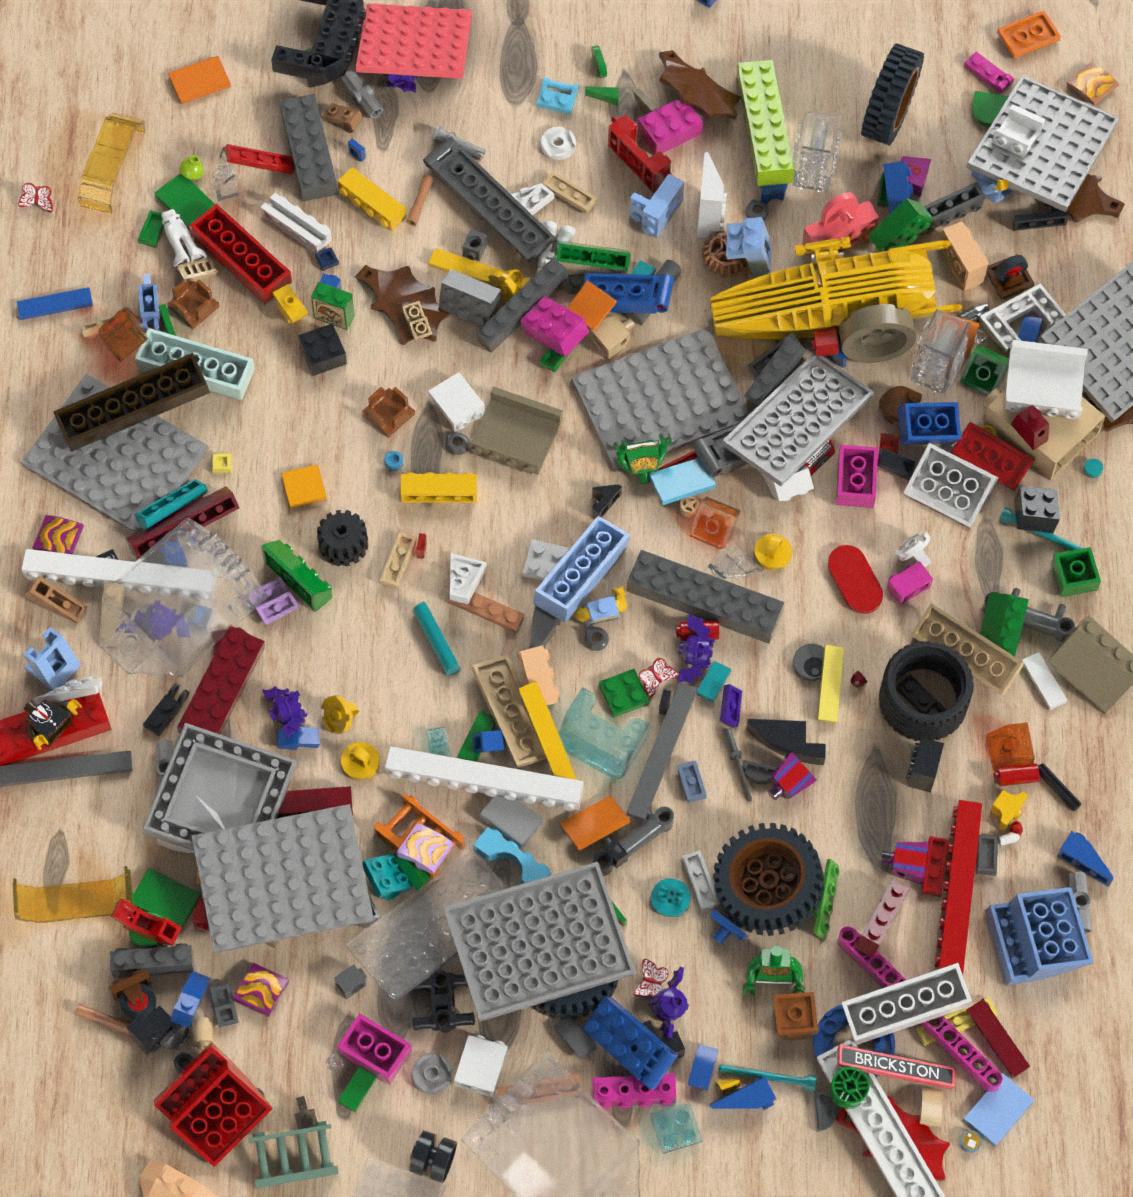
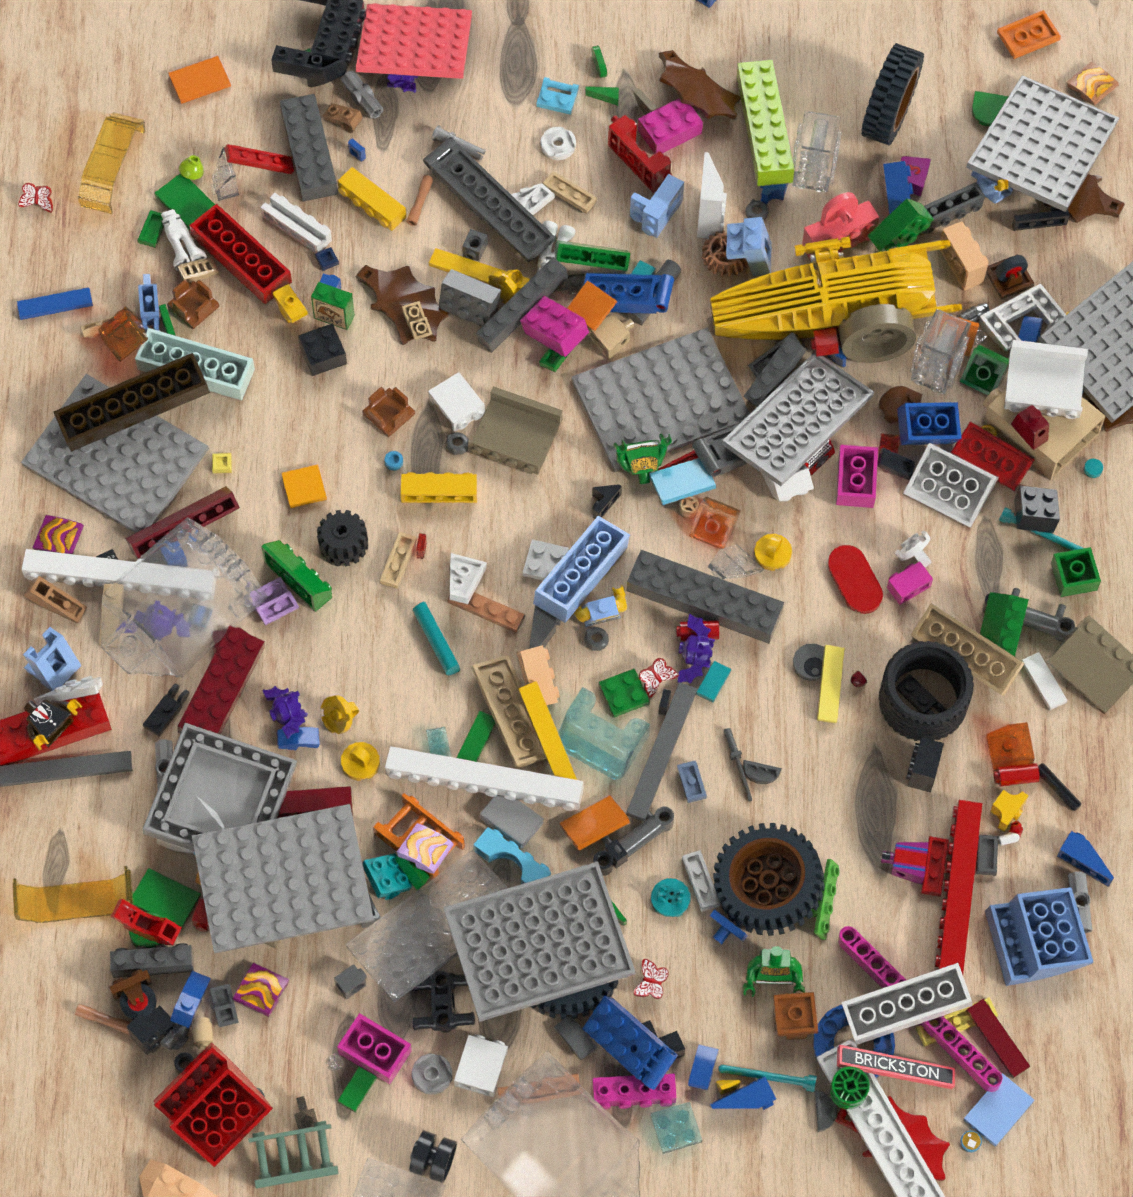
teal brick [135,479,207,530] -> none
blue brick [472,730,504,754] -> none
dark purple helmet [648,966,689,1038] -> none
dark purple plate [720,684,743,728] -> none
black slope [746,719,826,765] -> none
torso [768,753,817,801] -> none
brick [855,879,910,957] -> none
green piece [877,172,888,207] -> none
tan slope [920,1087,943,1127] -> none
dark pink plate [964,51,1014,93] -> none
white panel [992,105,1045,158] -> none

